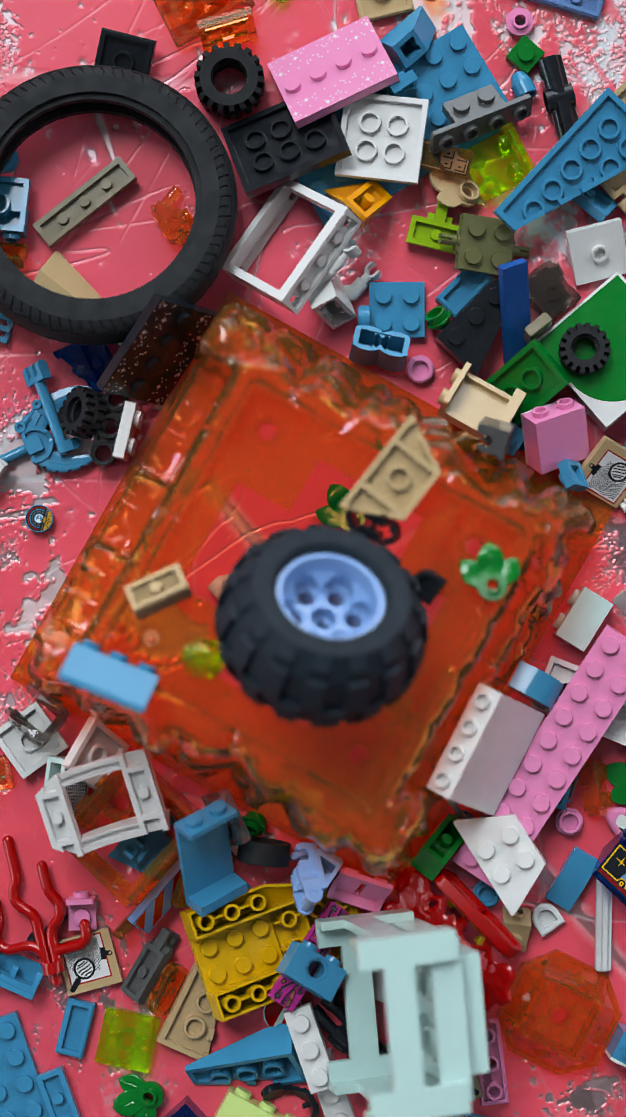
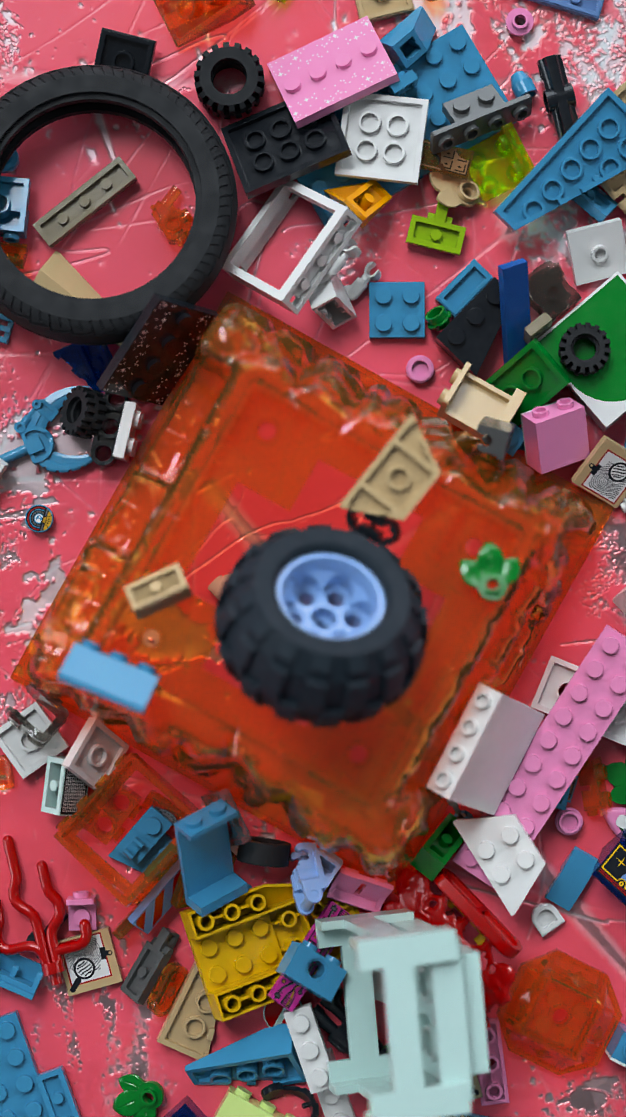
dark azure hinge [23,359,81,454] -> none
white wedge [35,748,170,857] -> none
dark azure tile [55,996,96,1059] -> none
clear neon green plate [94,1005,161,1074] -> none
clear neon green head [181,637,224,680] -> none
clear orange plate [196,6,258,53] -> none
green plate [241,811,267,837] -> none
green plate [316,484,366,531] -> none
brick [349,325,411,372] -> none
dark azure tile [358,305,370,326] -> none
black tile [414,569,448,605] -> none
olive plate [438,213,530,277] -> none
dark azure plate [472,881,500,908] -> none
tan bracket [502,905,531,952] -> none
green plate [505,35,545,75] -> none
dark azure brick [508,660,564,710] -> none
light aqua brick [552,586,614,652] -> none
dark azure plate [557,459,589,492] -> none
white axle [594,860,612,972] -> none

